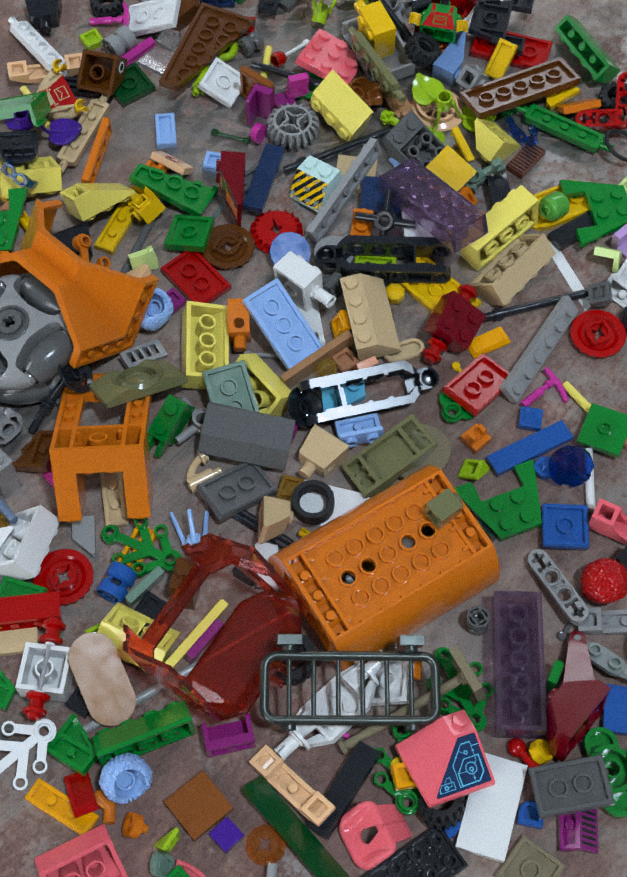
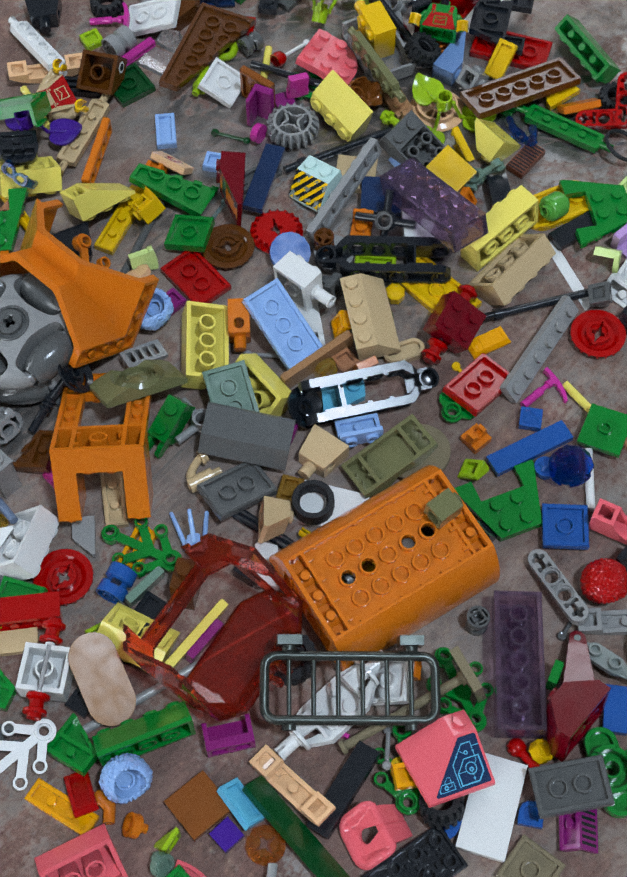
none -> medium azure tile [216,777,265,831]
none -> reddish brown wheel [314,228,334,251]
none -> light grey hinge [382,726,393,770]

